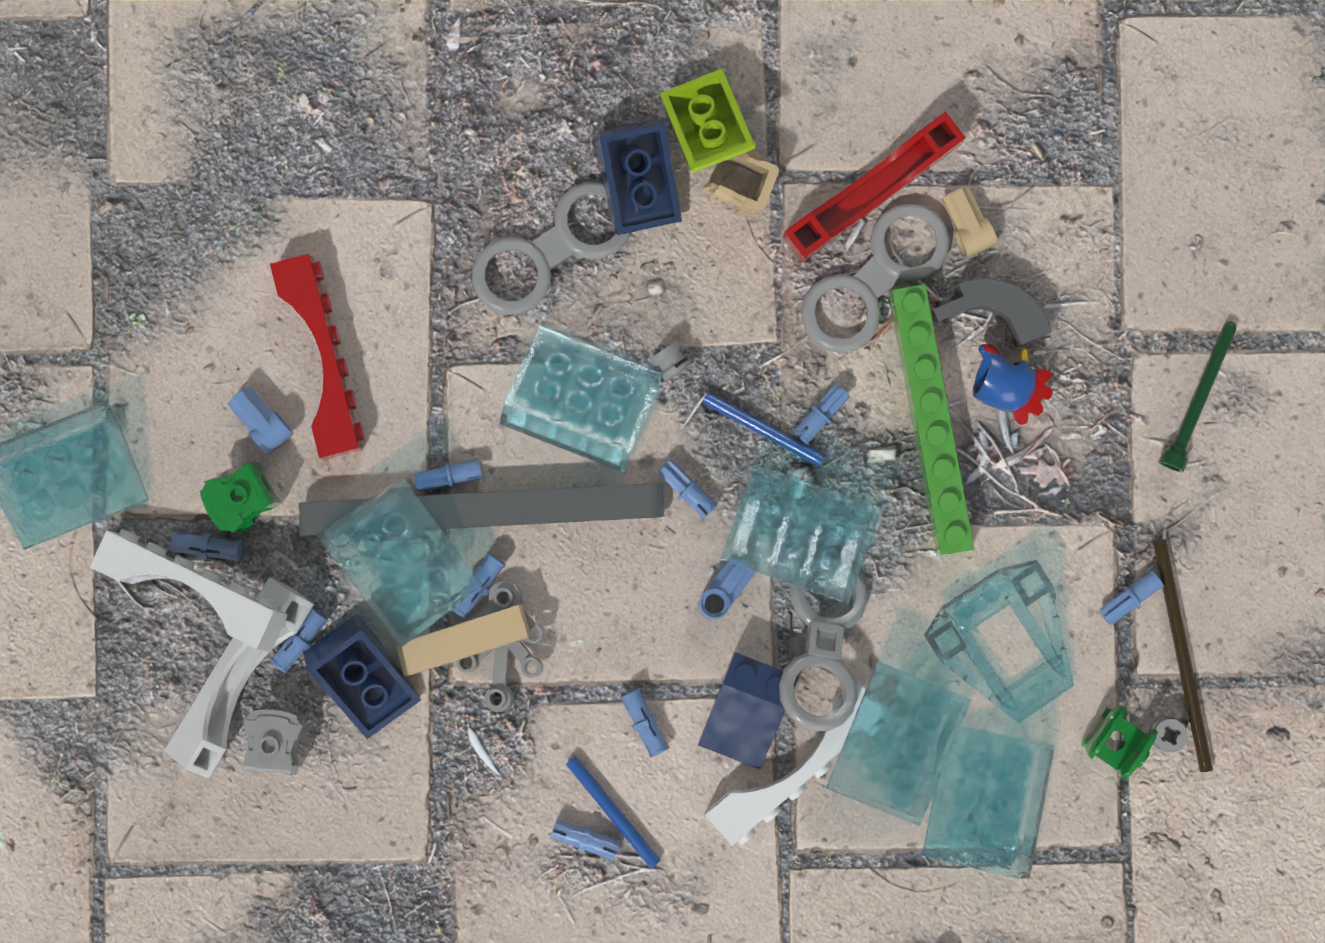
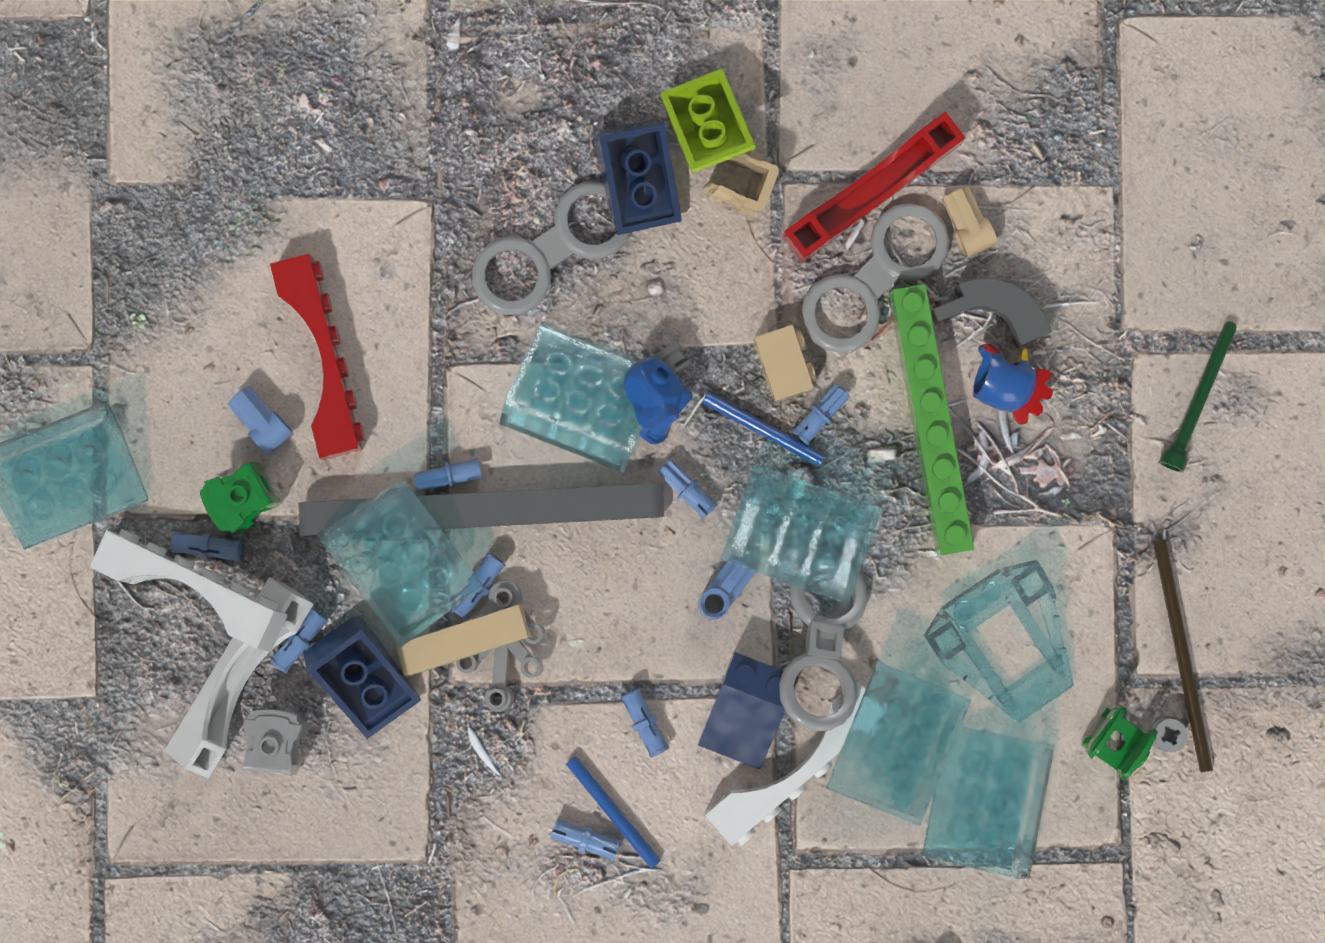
medium blue axle [1099,570,1164,624] -> none
none -> blue head [624,357,693,444]
none -> tan brick [753,325,817,403]

